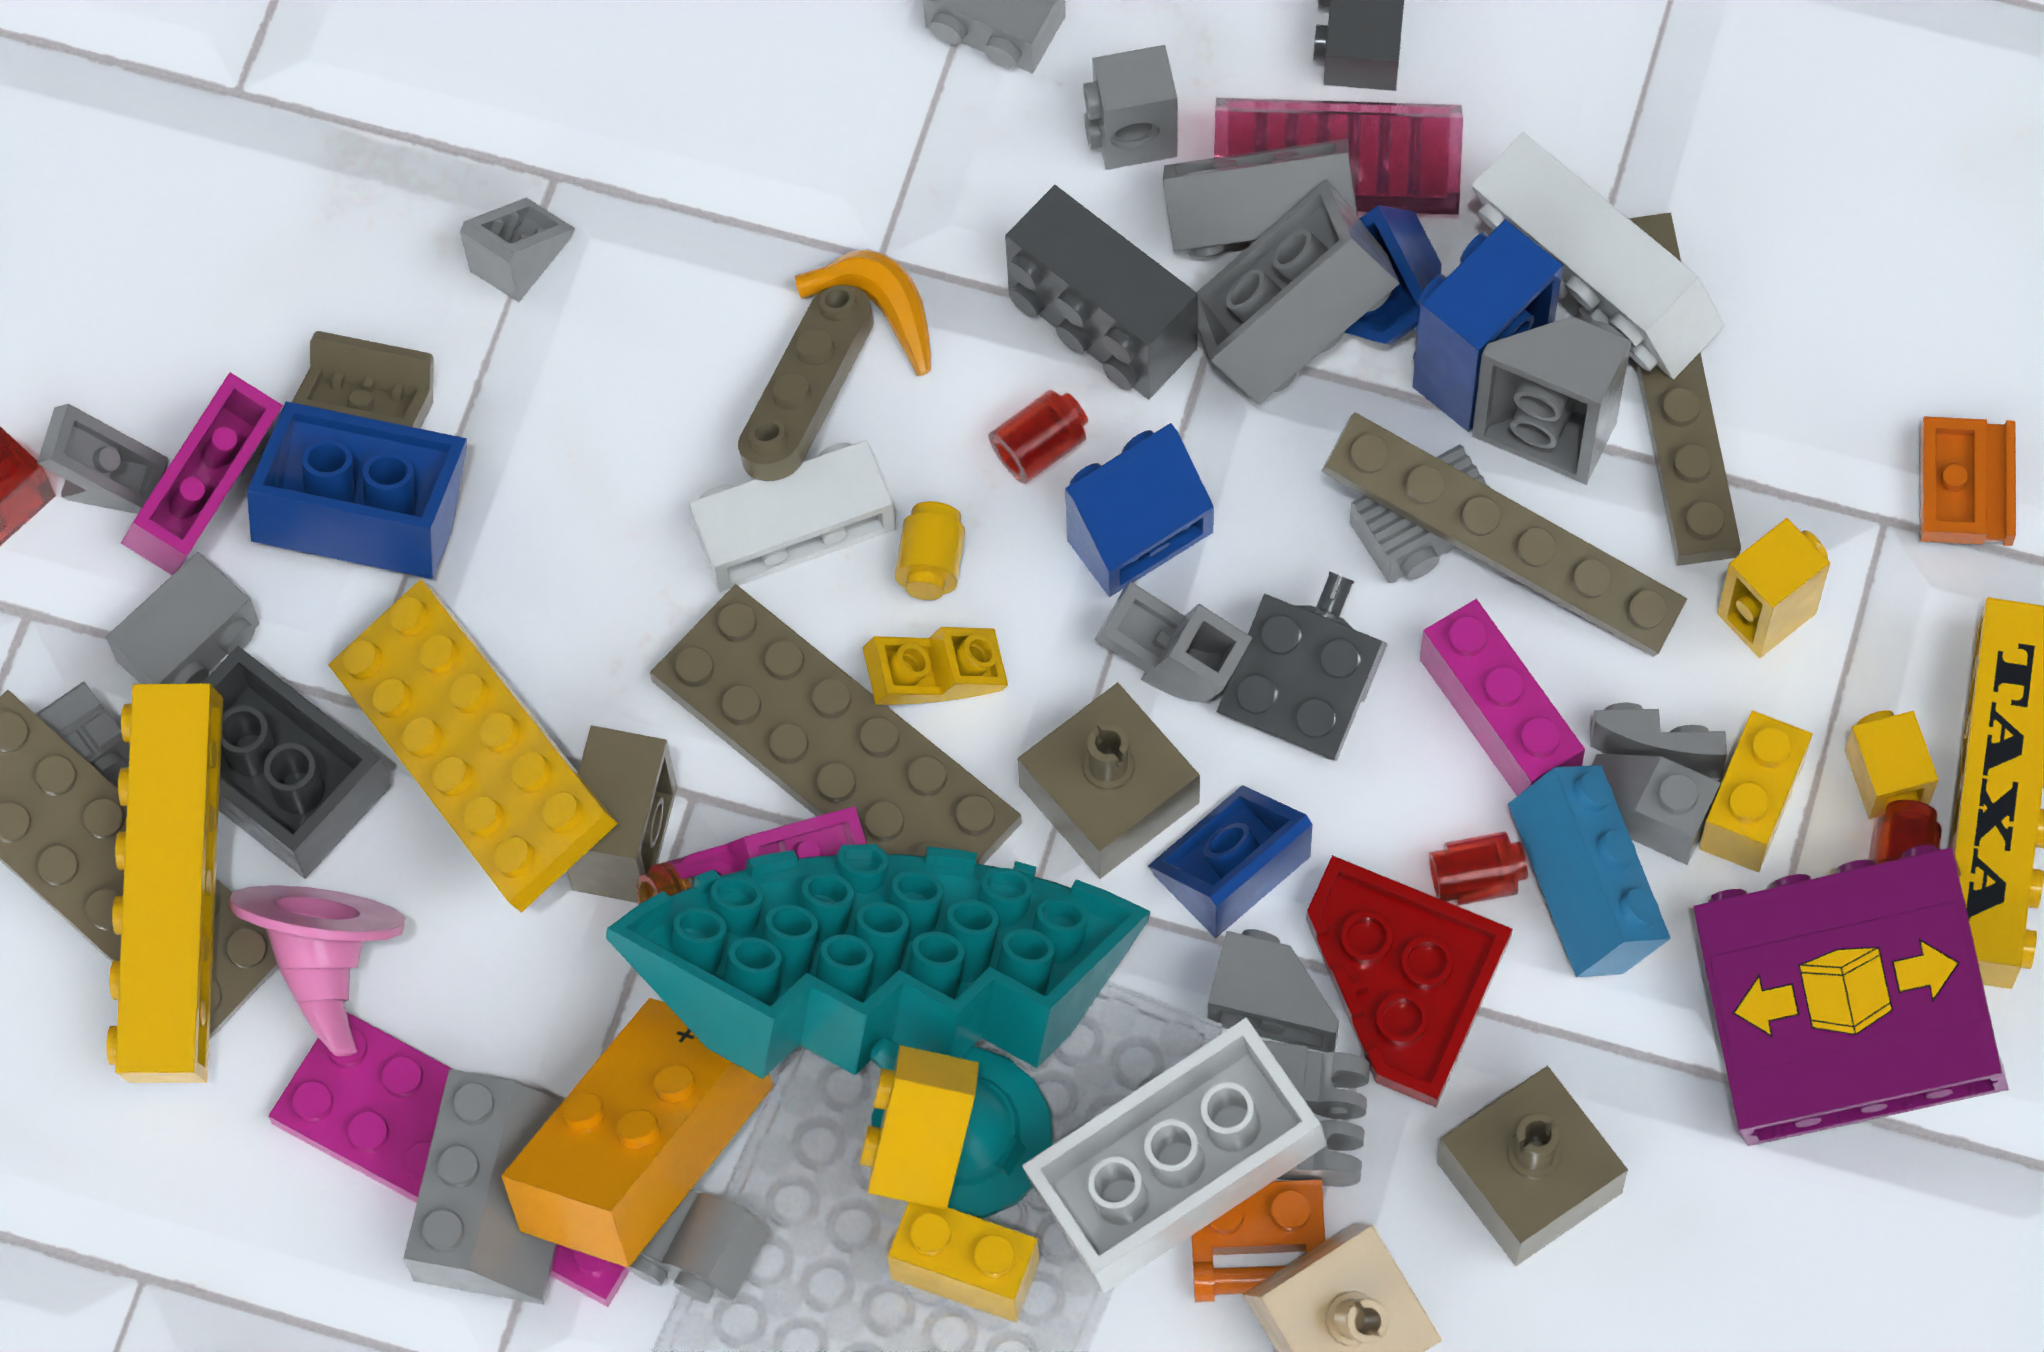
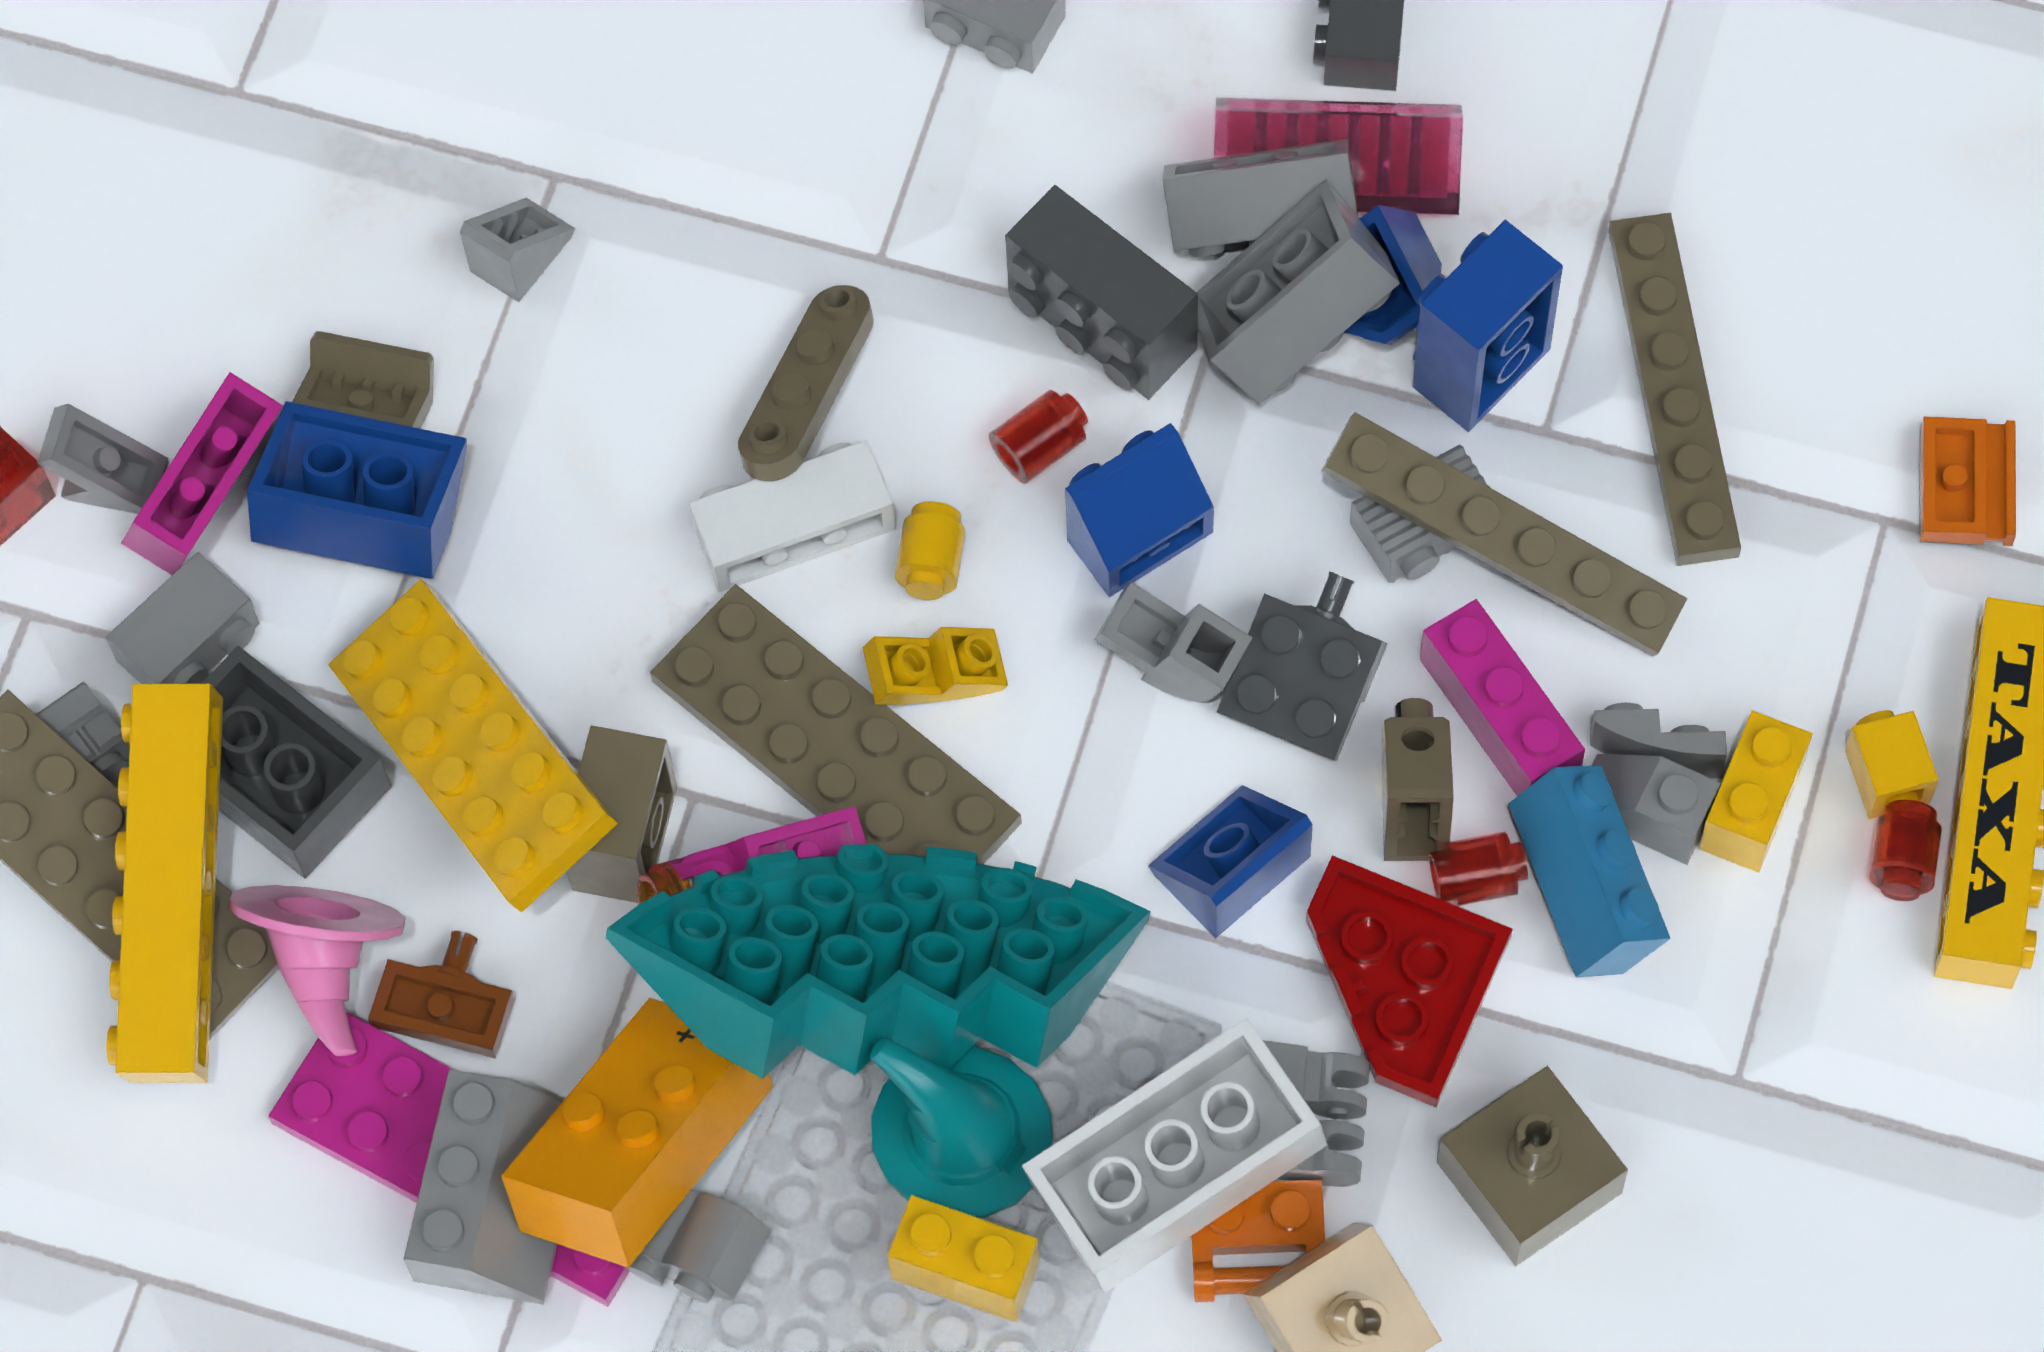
light orange piece [794,249,931,376] -> none
yellow brick [859,1045,979,1210] -> none
dark tan brick [1017,682,1200,879] -> none
light grey brick [1083,45,1178,170] -> none
light grey slope [1207,929,1339,1052] -> none
white brick [1471,132,1726,380] -> none
light grey slope [1472,316,1631,485] -> none
magenta panel [1693,845,2009,1146] -> none
yellow brick [1717,518,1831,659] -> none
none -> dark orange plate [368,931,515,1059]
none -> dark tan torso [1382,698,1454,861]

